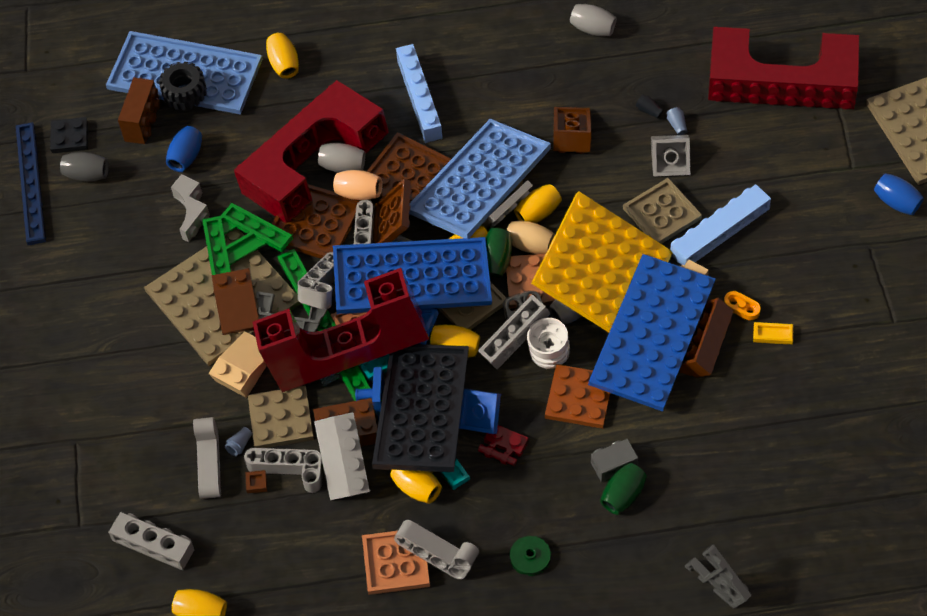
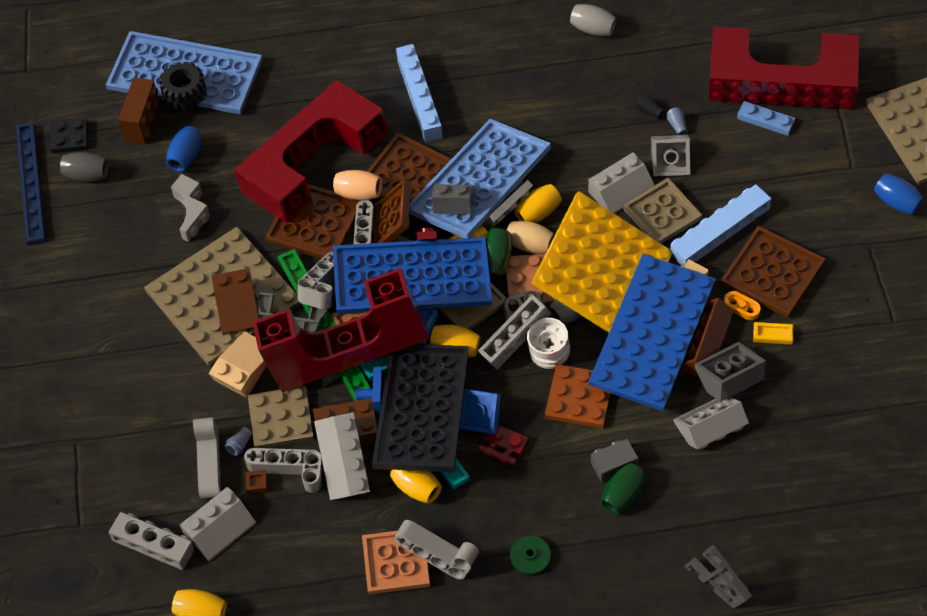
green plate [202,203,293,275] -> none
yellow piece [266,33,299,79] -> none
light grey piece [318,143,365,172] -> none
reddish brown slope [553,107,591,153] -> none
none -> light grey slope [180,487,256,562]
none -> dark red plate [417,228,438,241]
none -> dark grey slope [432,184,475,214]
none -> light grey slope [588,152,655,214]
none -> light grey slope [673,397,748,449]
none -> dark grey slope [695,342,766,402]
none -> reddish brown plate [720,226,825,318]
none -> medium blue plate [737,101,795,136]

